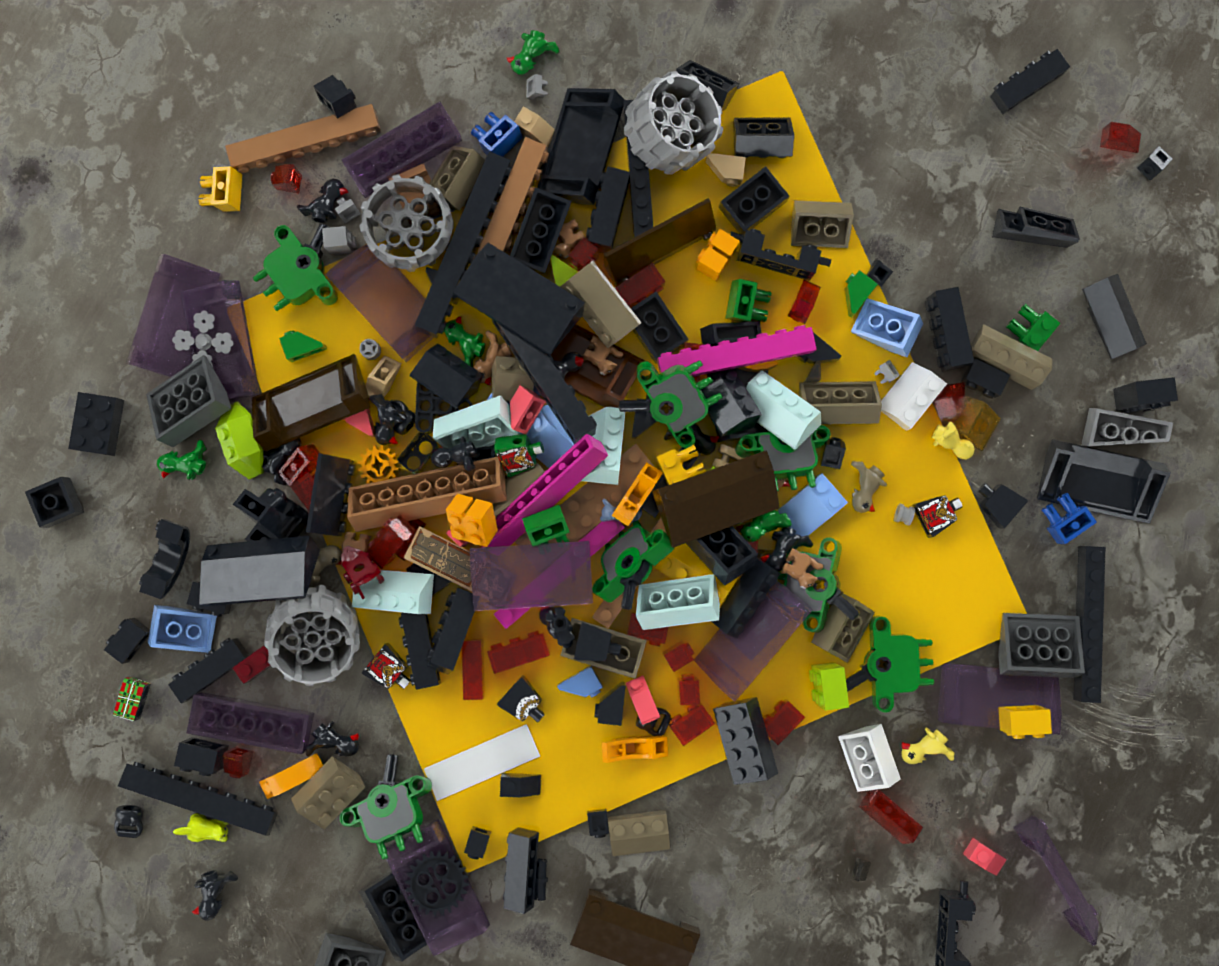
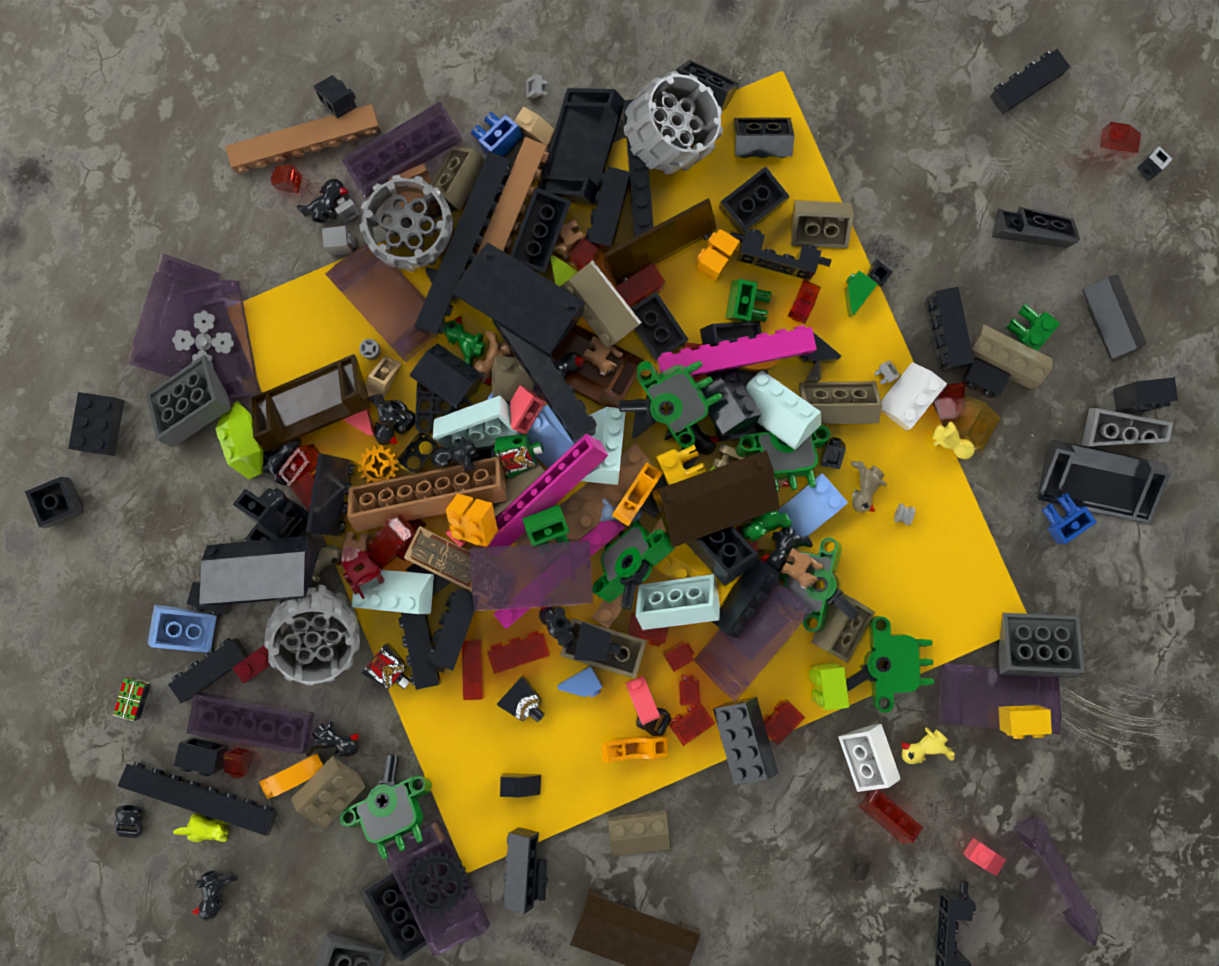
black brick [104,618,150,664] -> none
black brick [139,519,190,599] -> none
green animal [156,440,207,480] -> none
yellow brick [198,166,243,212] -> none
green piece [253,224,338,311] -> none
green slope [279,331,327,362] -> none
white sticker [424,724,540,801] -> none
black brick [464,826,491,859] -> none
green animal [507,30,560,75] -> none
black bracket [587,809,609,838] -> none
black slope [594,682,626,726] -> none
tan slope [706,153,746,187] -> none
light blue slope [851,298,923,357] -> none
torso [912,495,963,538] -> none
black torso [978,483,1028,529] -> none
black brick [1073,546,1106,703] -> none

